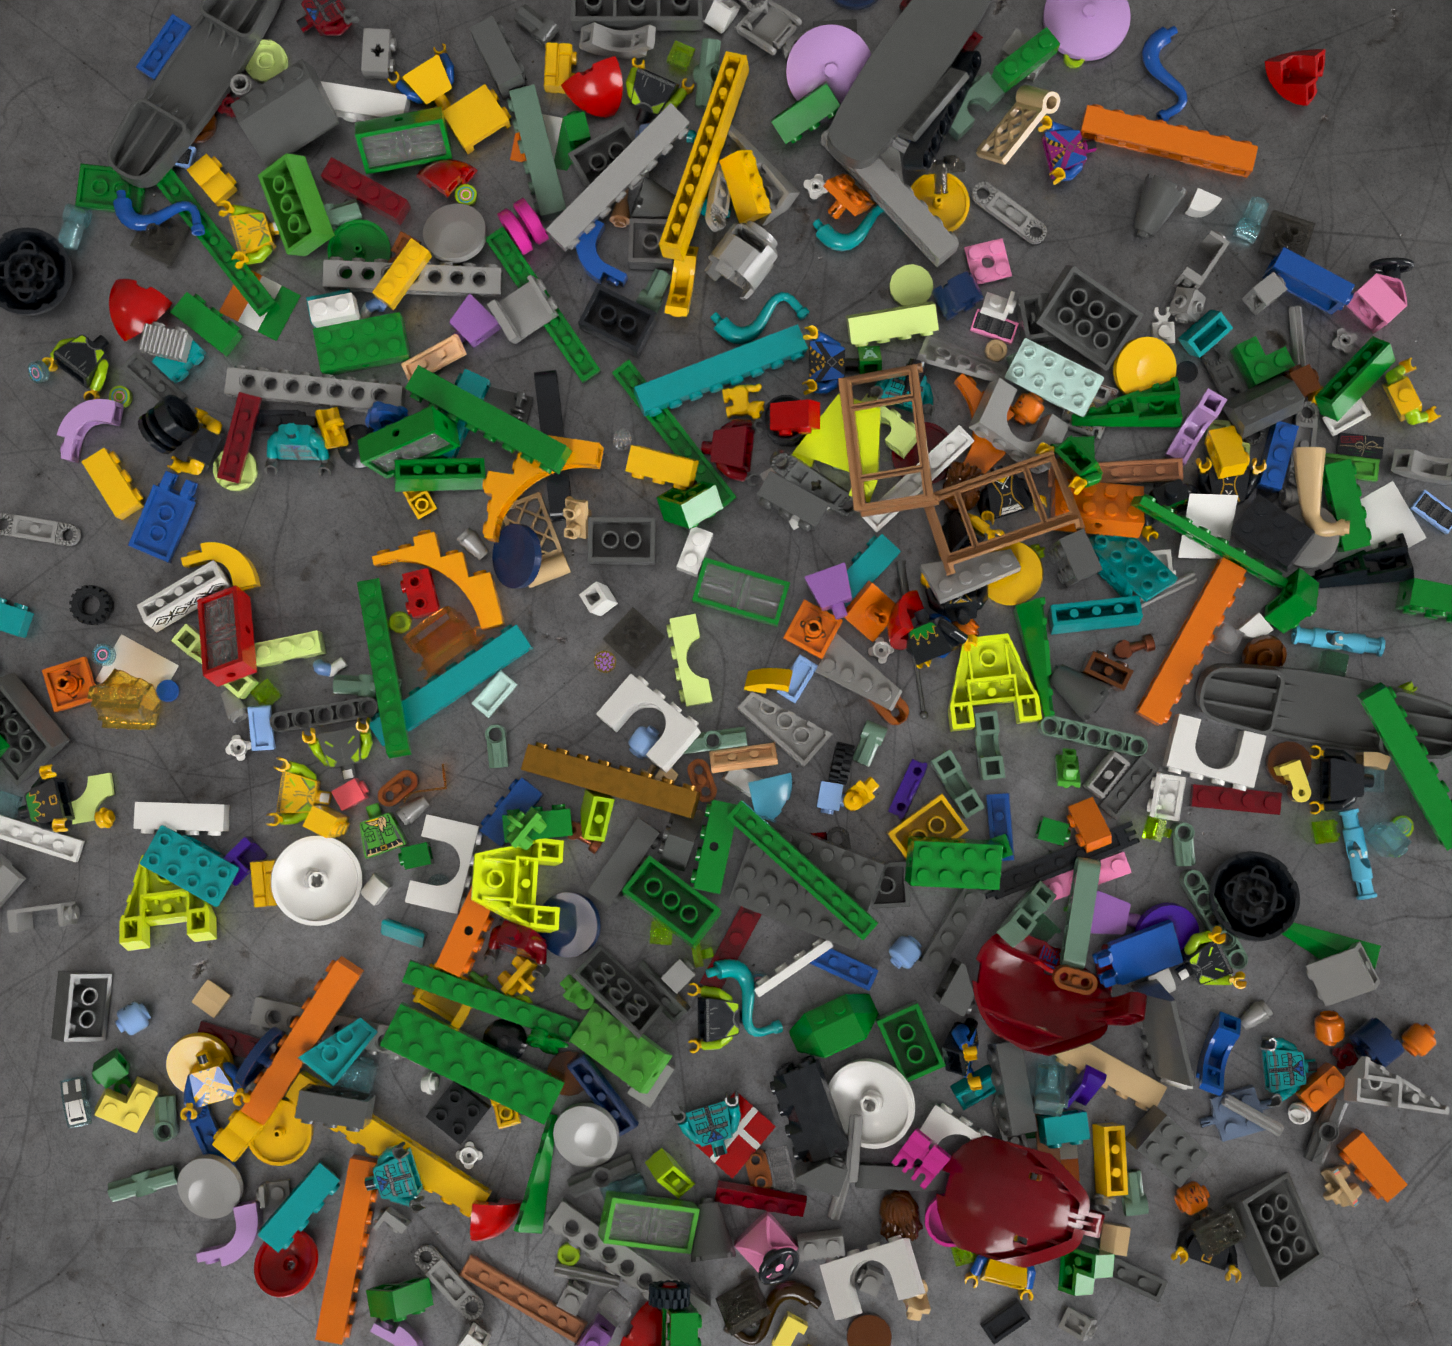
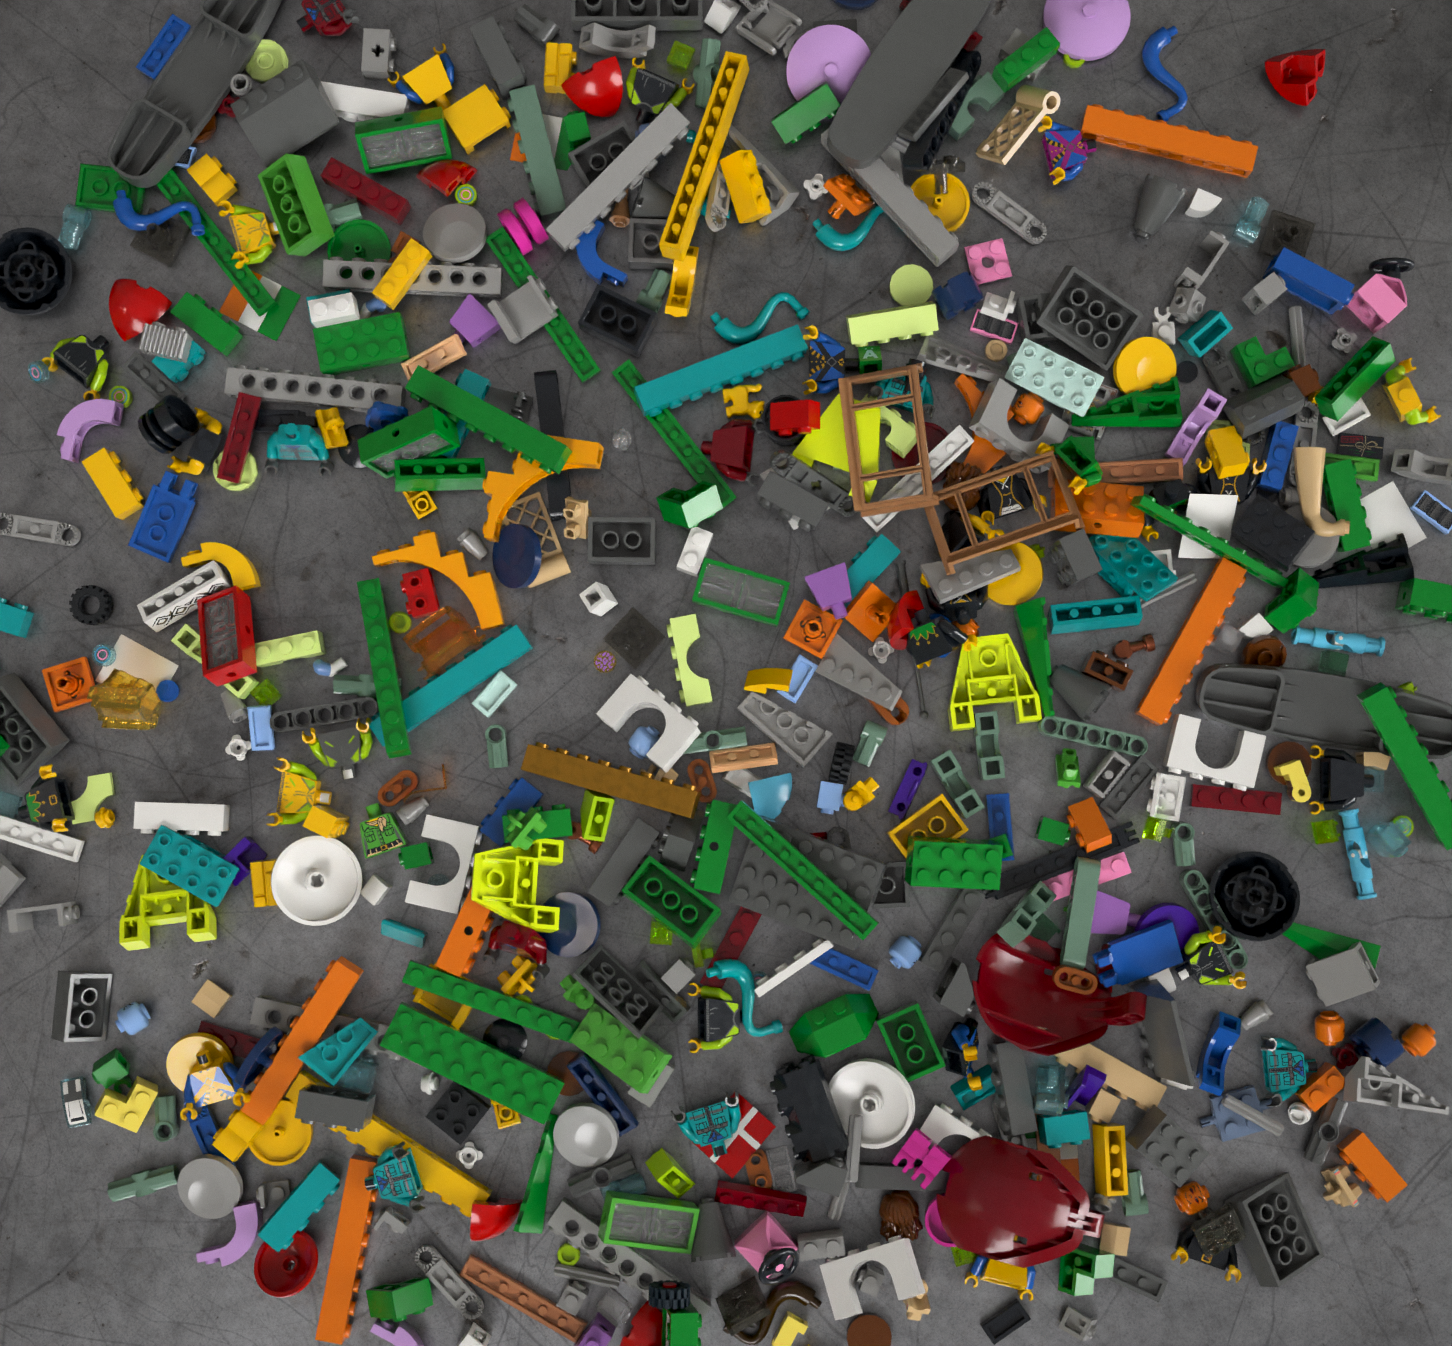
coral brick [331,778,369,811] -> none
bright green helmet [468,971,498,991] -> none
green plate [526,1029,569,1055] -> none
yellow brick [625,445,699,490] -> none
light grey piece [704,221,778,300] -> none
red tile [1034,945,1061,974] -> none
none -> tan brick [1085,1087,1121,1124]

